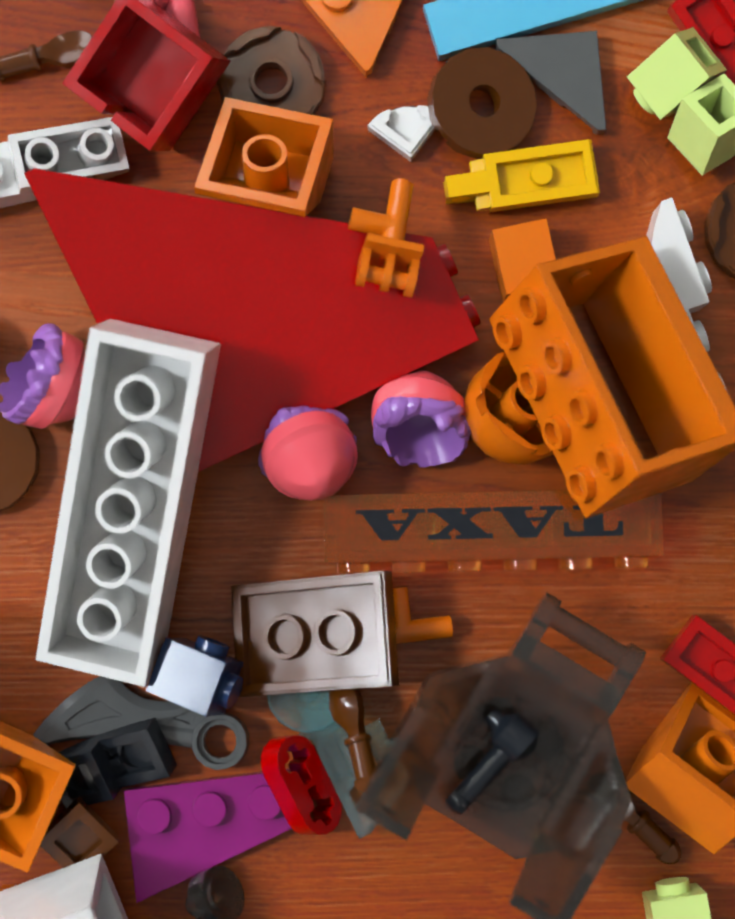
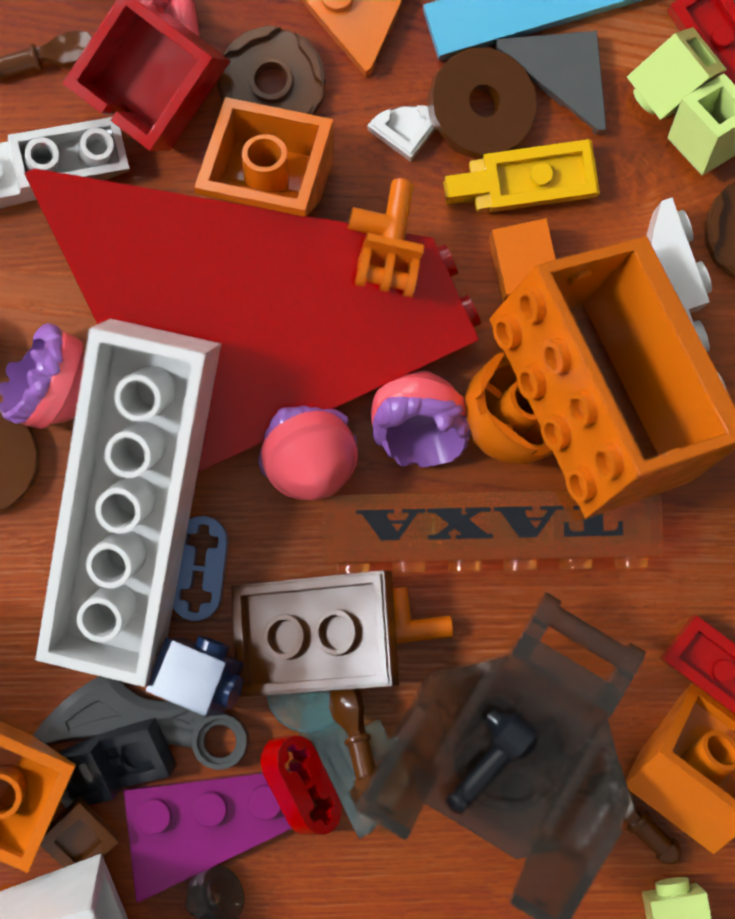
none -> medium blue beam [173,516,229,621]

